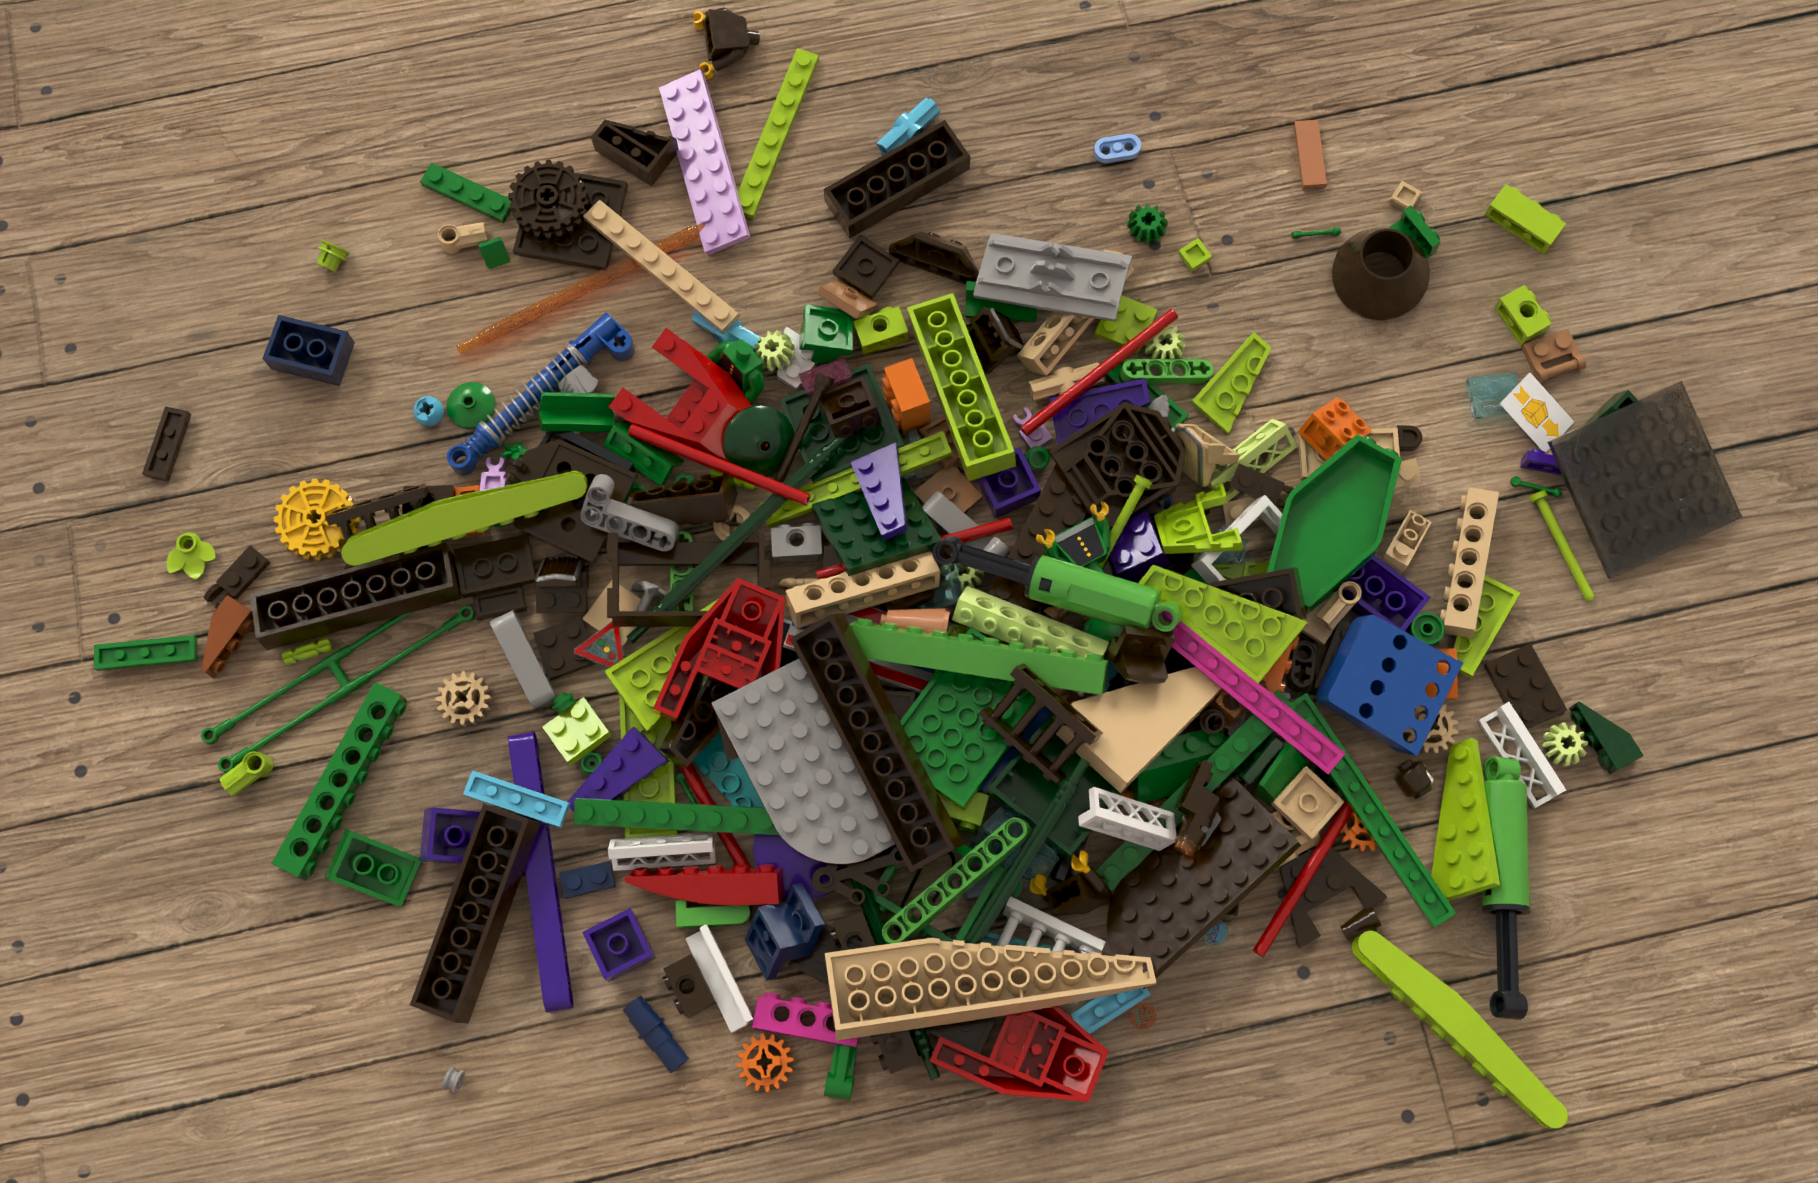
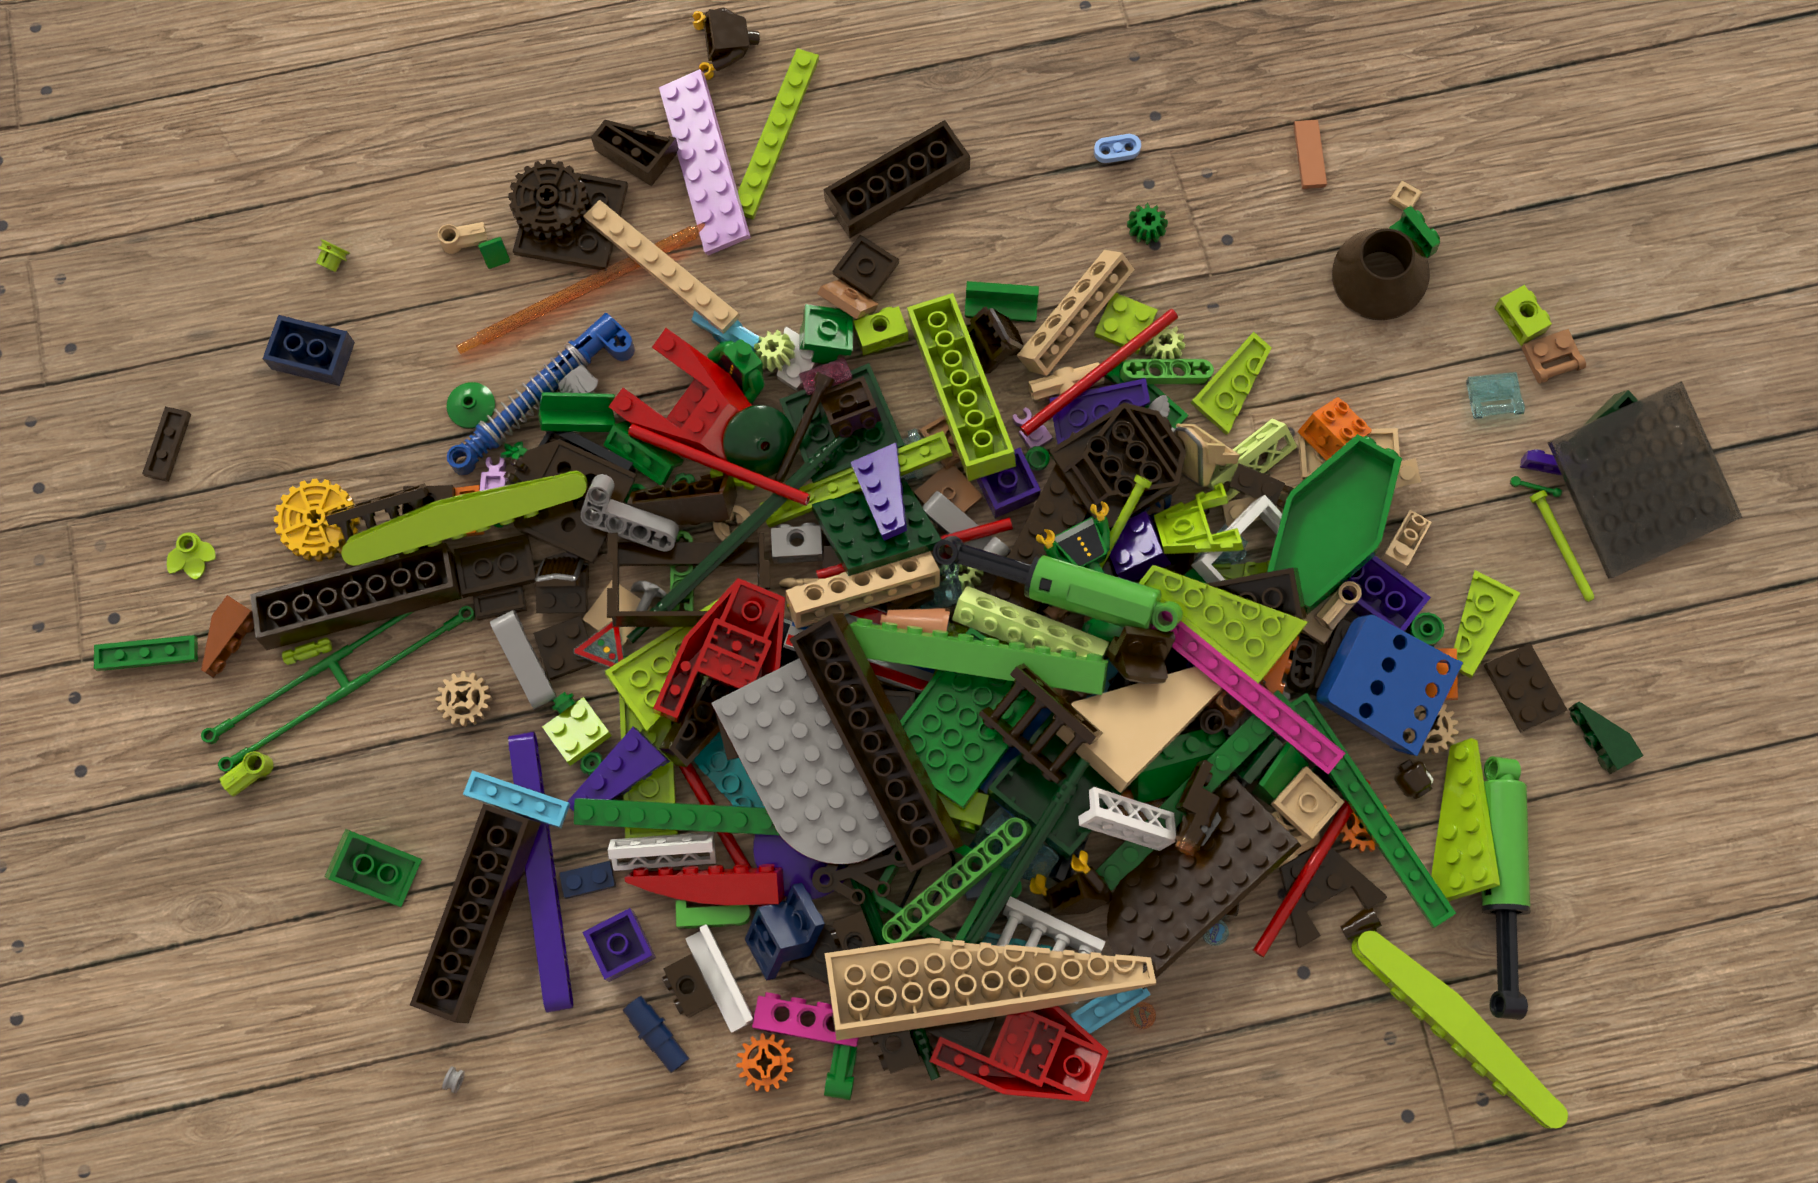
dark brown hinge [204,545,270,609] -> none
green brick [271,682,407,880] -> none
medium azure piece [413,396,444,427] -> none
green plate [420,162,511,224] -> none
dark purple slope [420,807,480,864] -> none
green hinge [675,773,697,804] -> none
medium azure piece [877,98,940,155] -> none
orange brick [881,358,930,437] -> none
dark brown wedge [889,231,979,285] -> none
light grey hinge [973,233,1132,322] -> none
lime plate [1178,238,1212,272] -> none
green hinge [1291,227,1341,239] -> none
dark brown tile [1396,425,1422,451] -> none
tan brick [1440,487,1499,639] -> none
white fence [1477,702,1566,809] -> none
lime brick [1484,184,1567,254] -> none
white sticker [1500,372,1574,453] -> none
yellowish green gear [1542,722,1588,767] -> none

